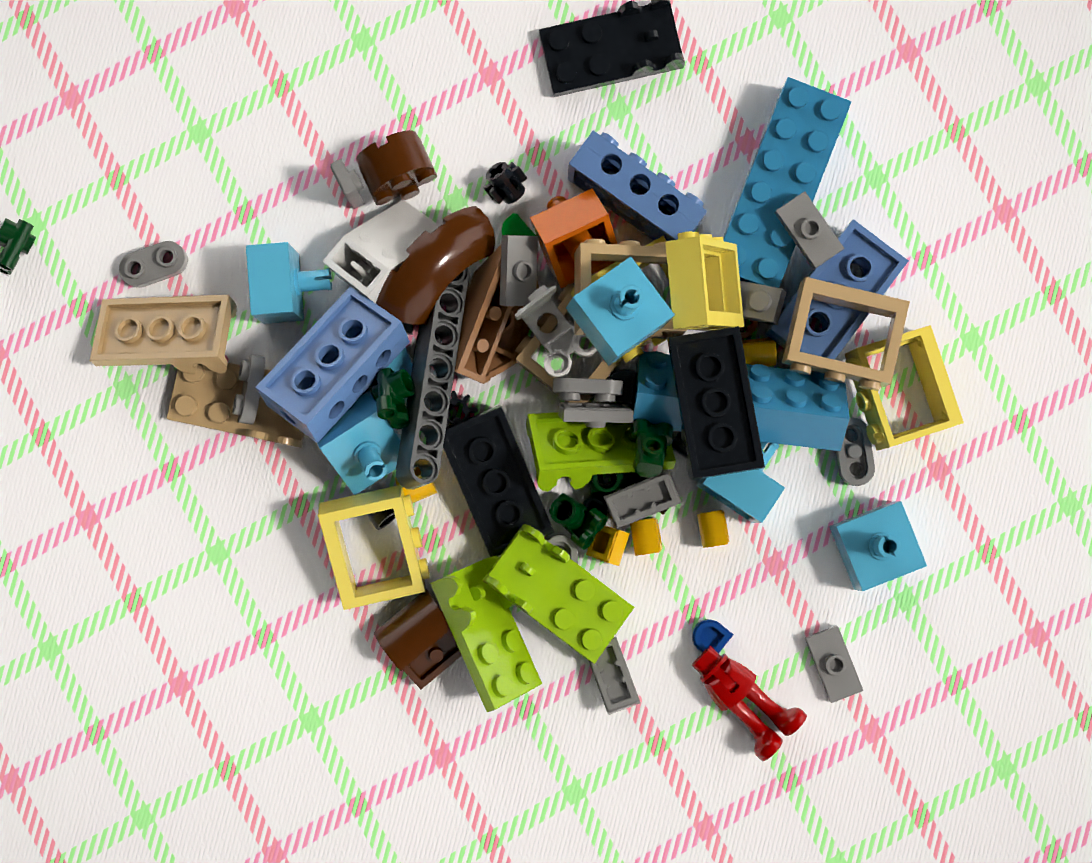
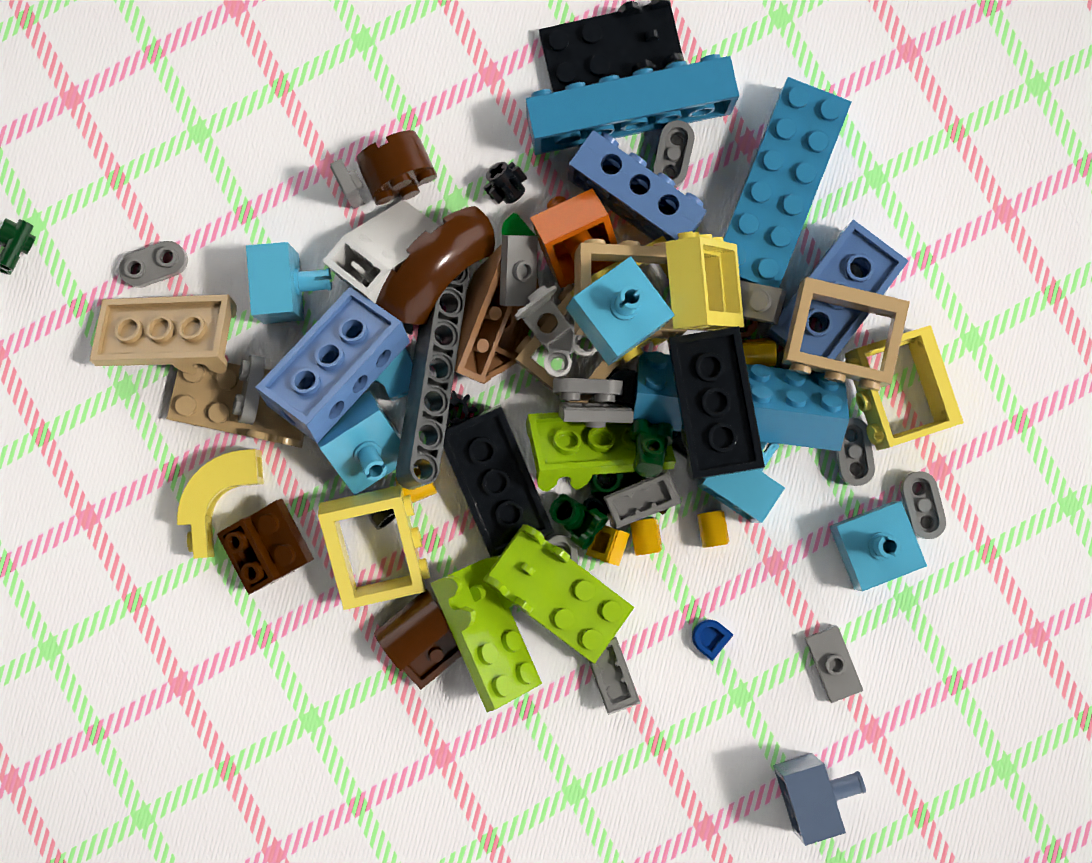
dark green plate [372,368,415,429] -> none
red piece [691,646,807,762] -> none
light grey plate [775,191,845,270] -> none
none -> light yellow arch [177,449,264,559]
none -> reddish brown brick [217,499,314,595]
none -> dark azure brick [526,54,739,155]
none -> light grey plate [653,120,695,188]
none -> sand blue brick [773,753,866,846]
none -> light grey plate [900,471,946,539]

